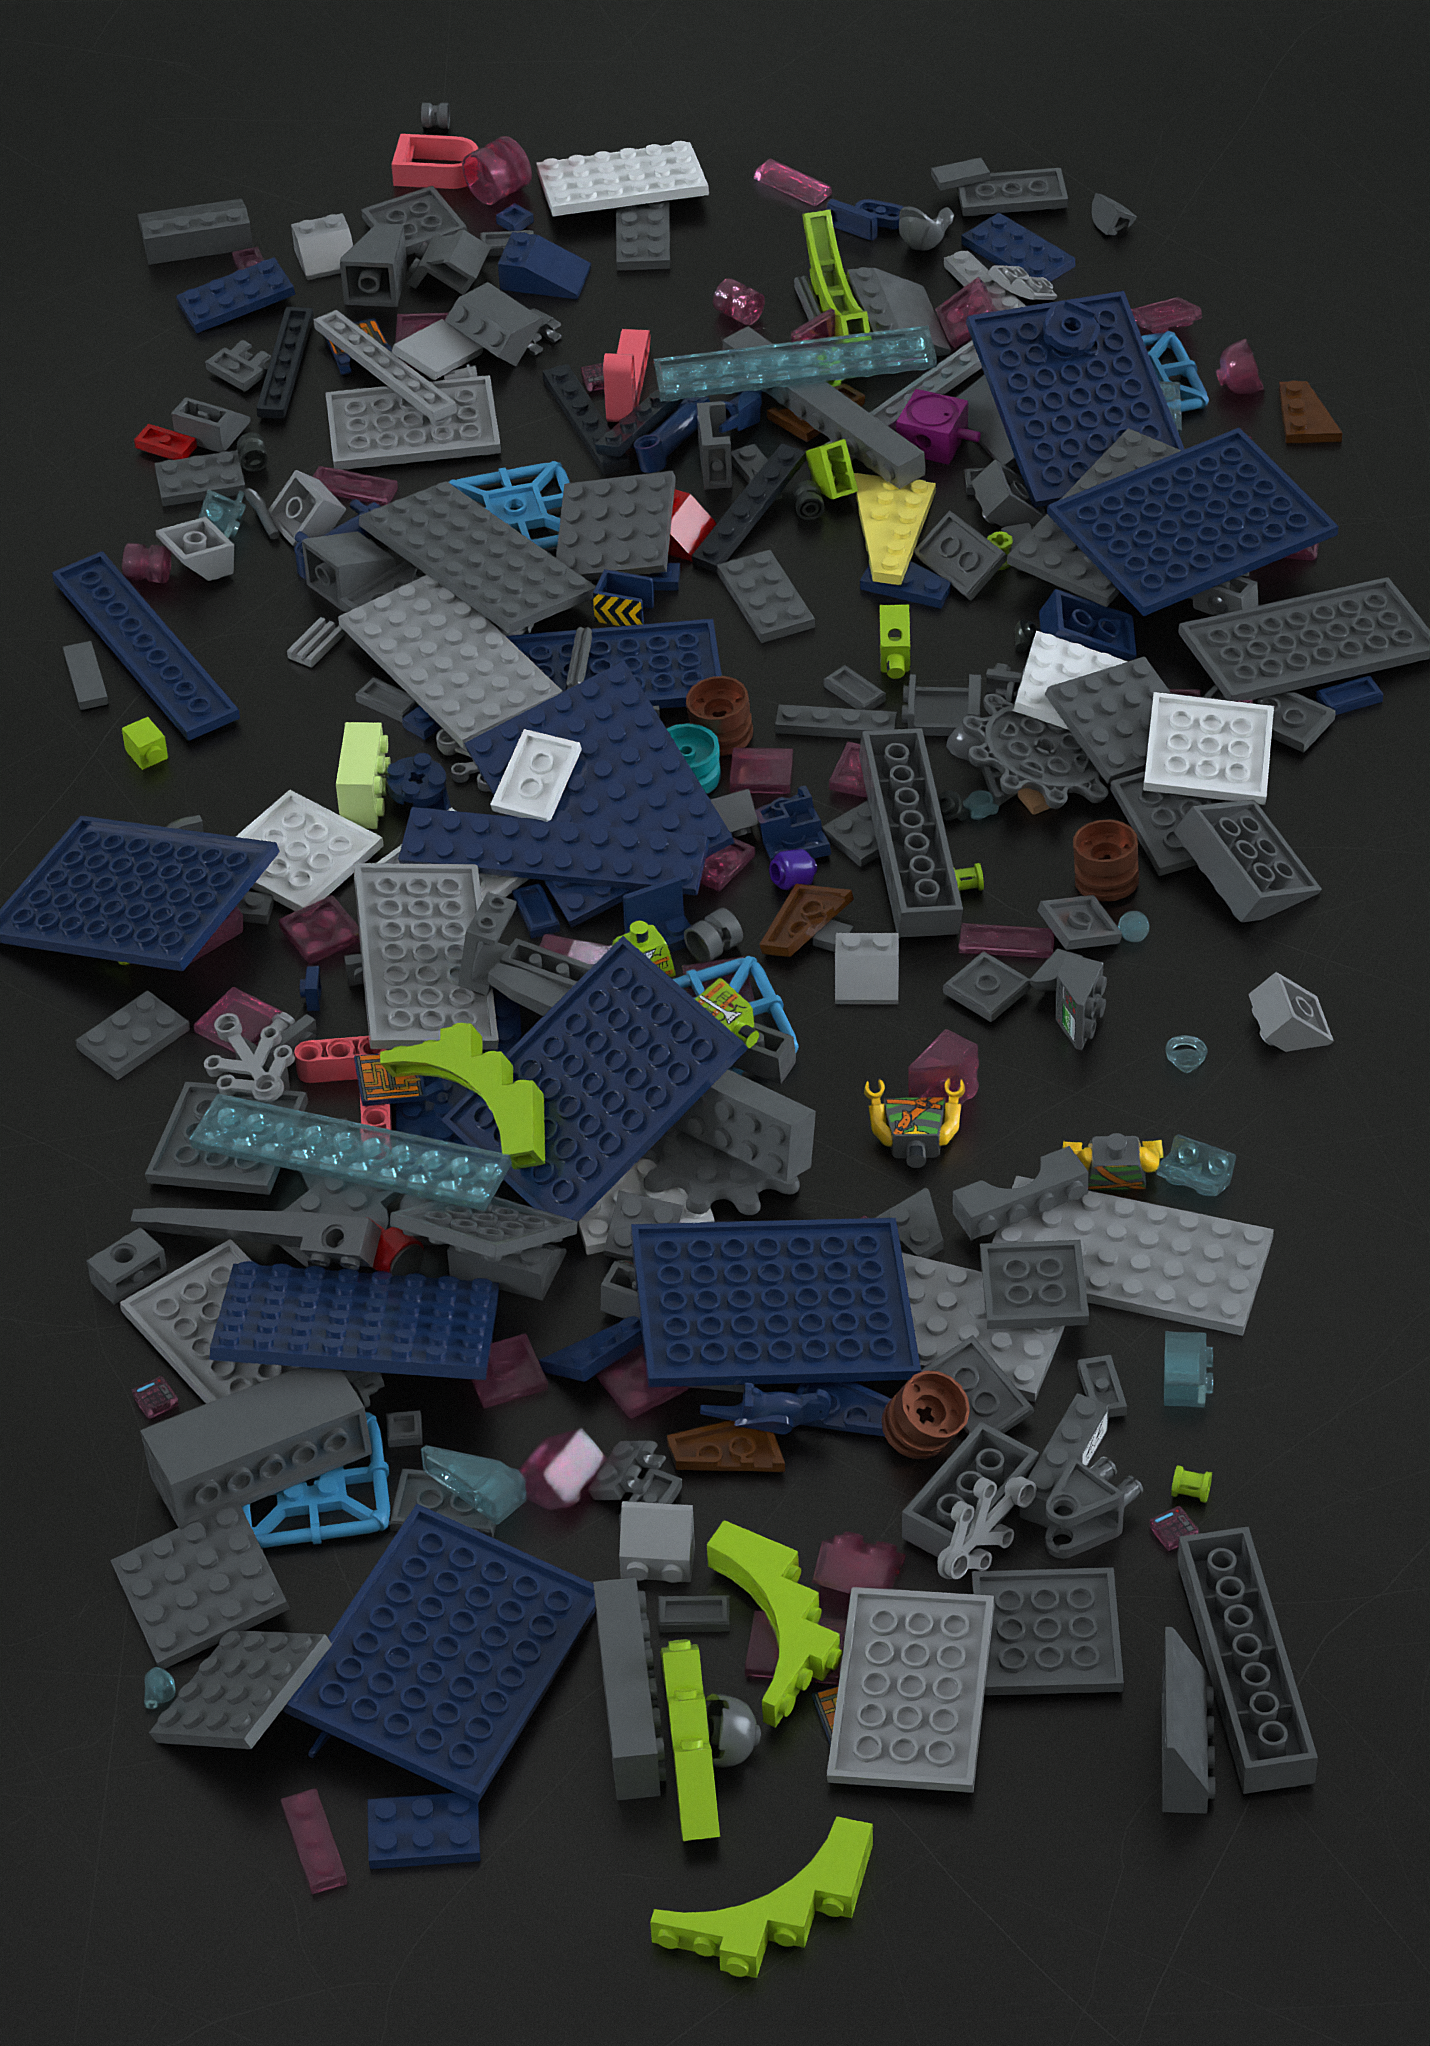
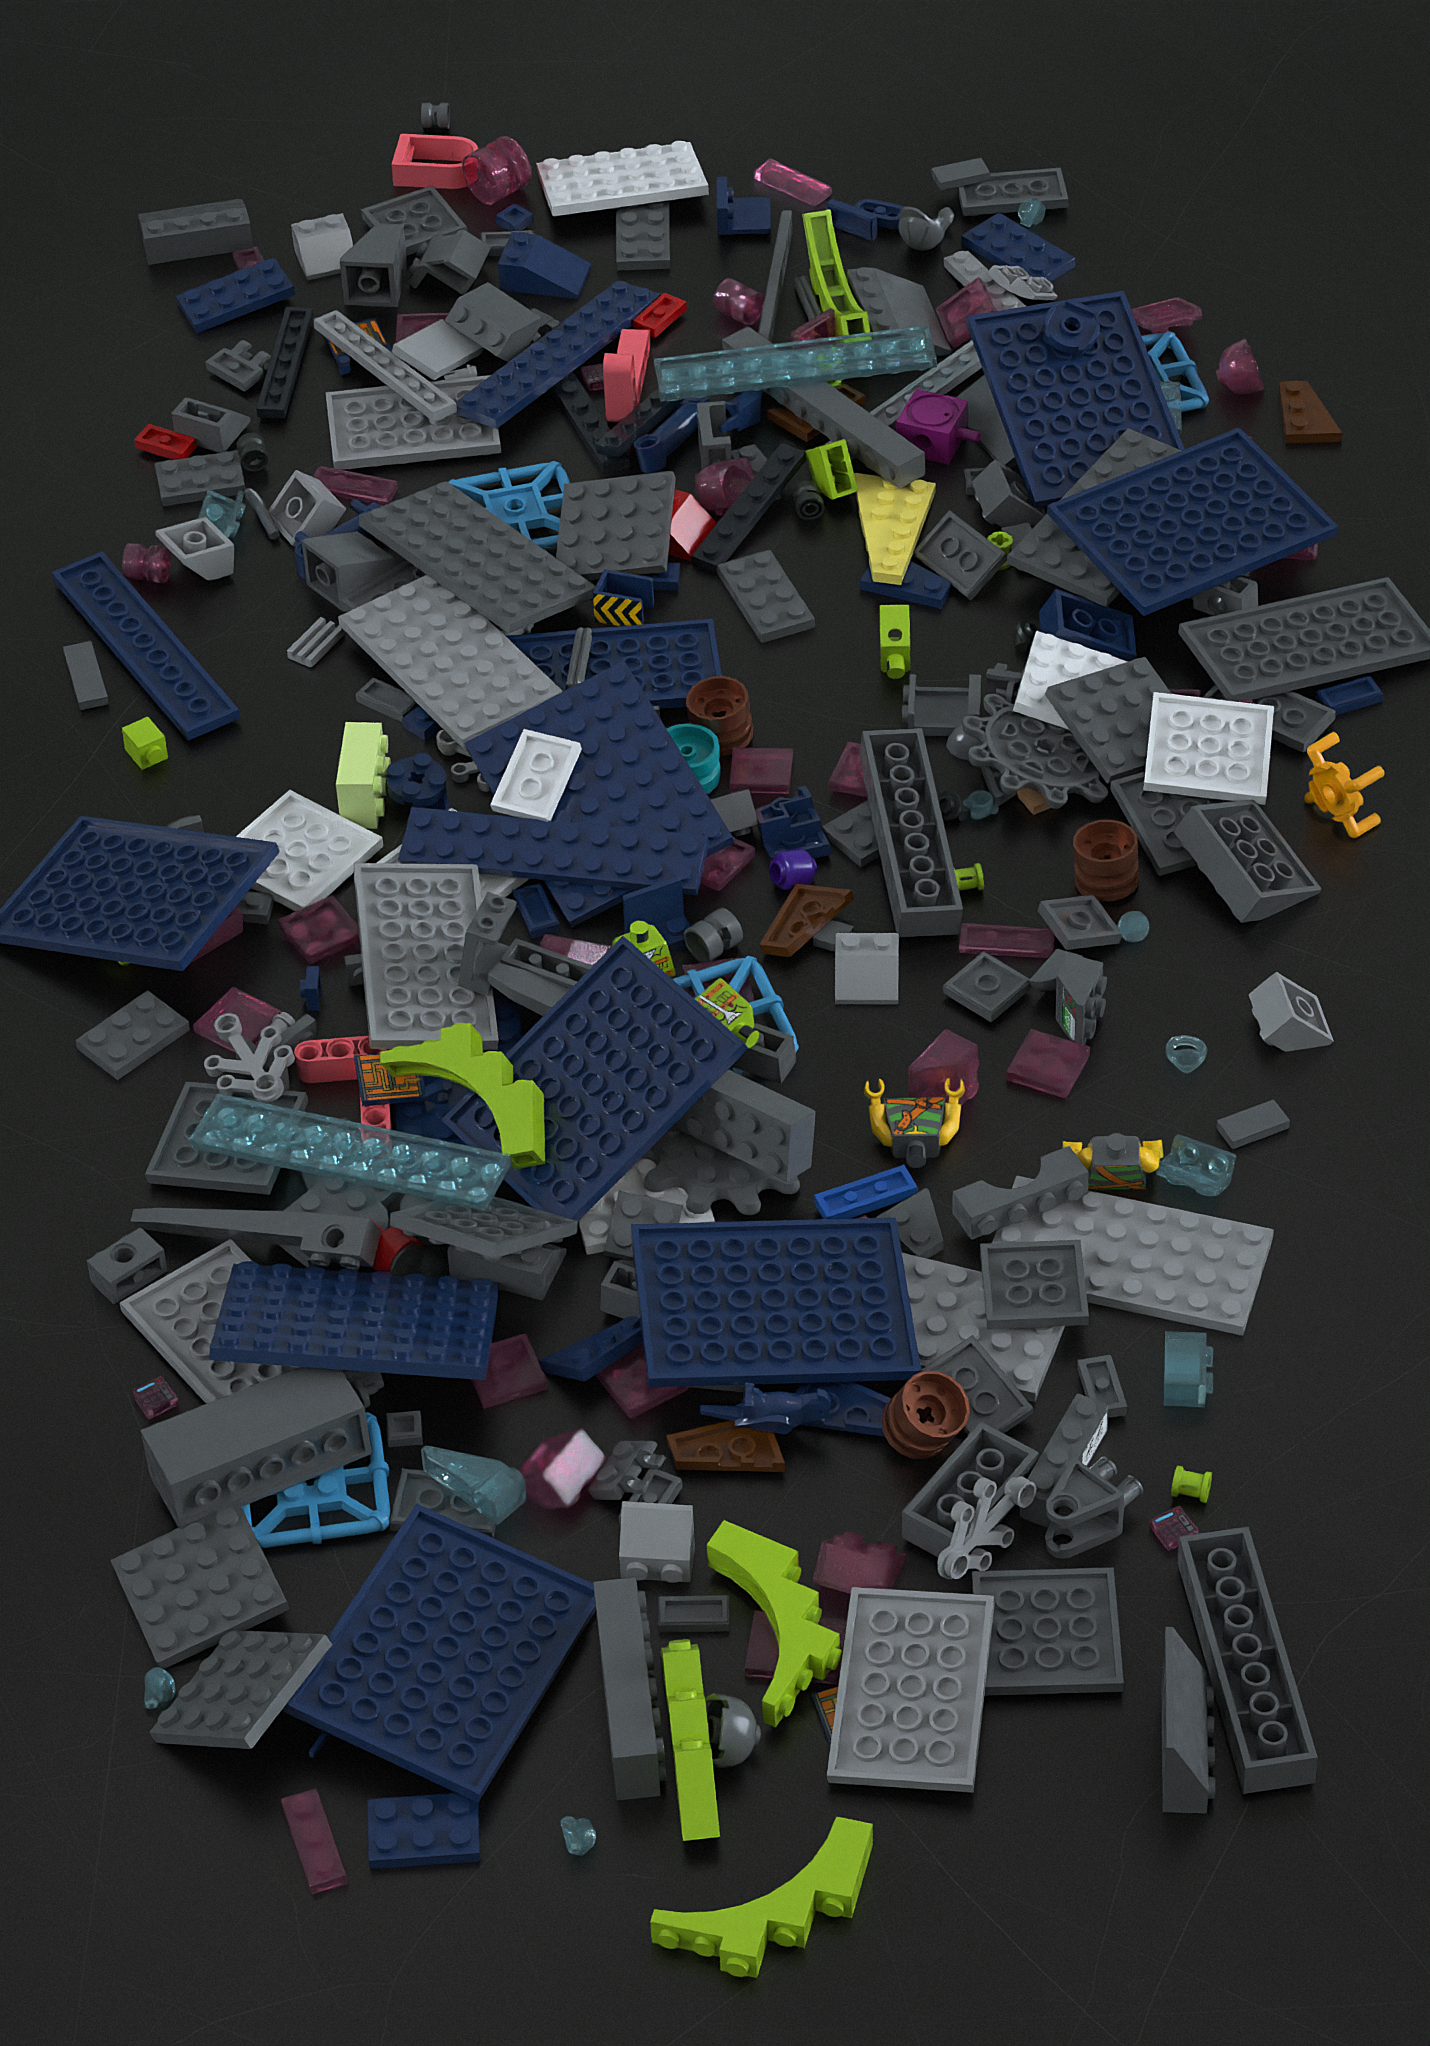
dark grey plate [775,704,897,739] -> none
dark grey tile [824,665,886,710] -> none
dark grey brick [1091,193,1137,235] -> none
none -> dark blue plate [454,281,661,429]
none -> clear light blue plate [560,1816,596,1856]
none -> red plate [633,293,687,338]
none -> clear pink helmet [695,458,754,515]
none -> dark blue bracket [717,176,771,235]
none -> dark grey tile [758,210,793,343]
none -> blue plate [814,1165,918,1219]
none -> clear pink plate [1006,1029,1090,1098]
none -> clear light blue plate [1018,198,1045,227]
none -> dark grey tile [1216,1099,1290,1149]
none -> light orange plate [1304,732,1384,838]

